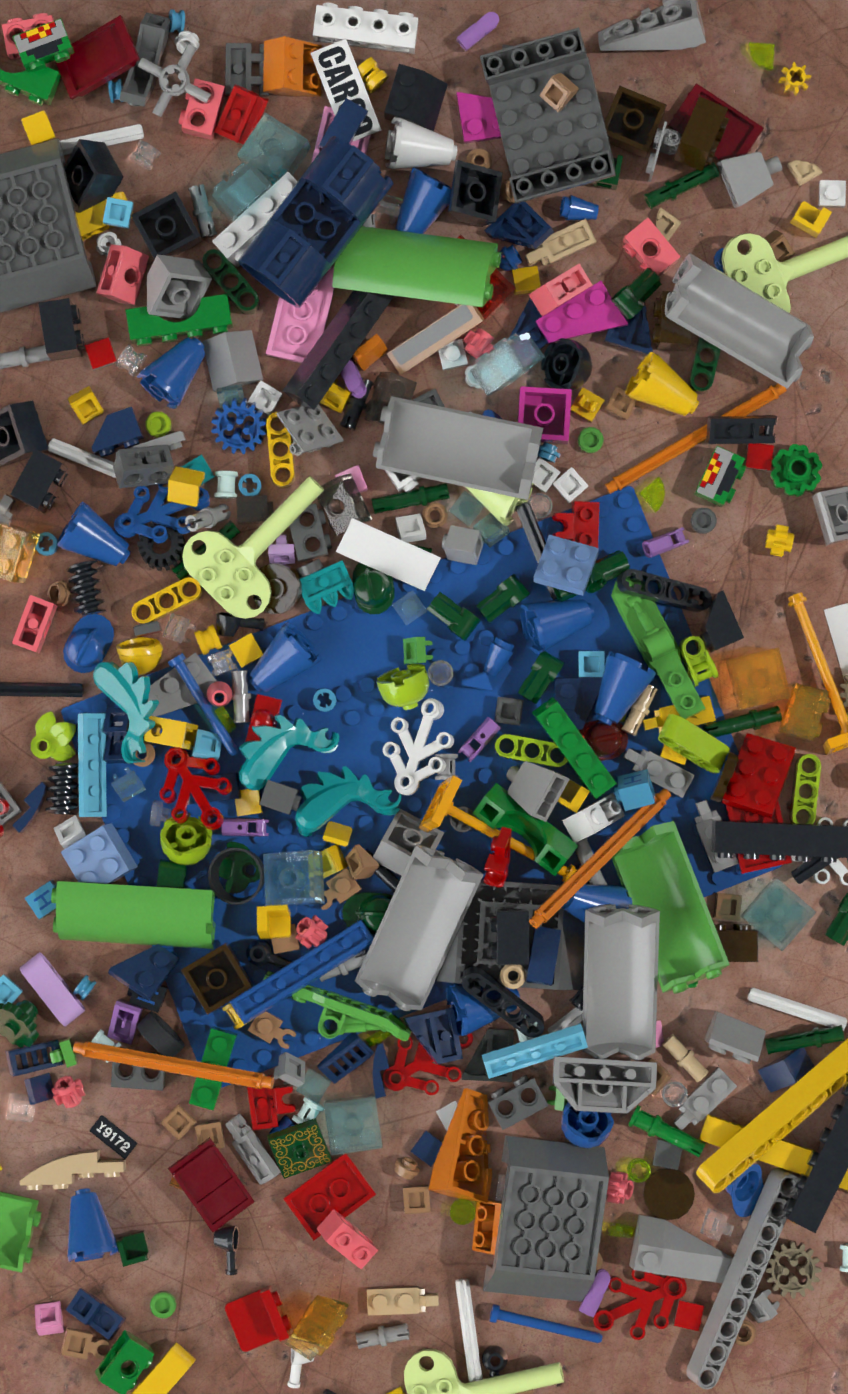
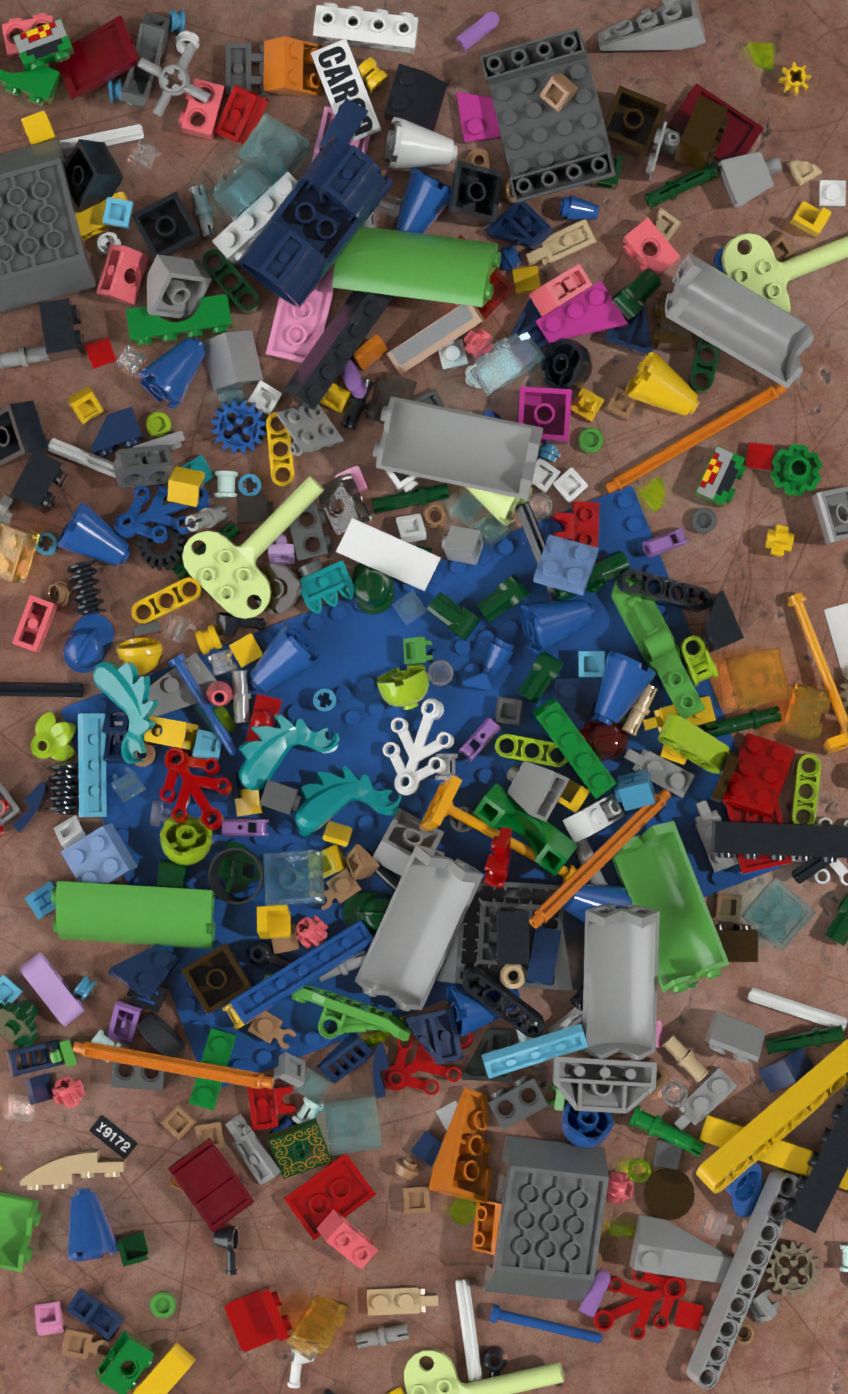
black plate [706,415,778,444] -> none

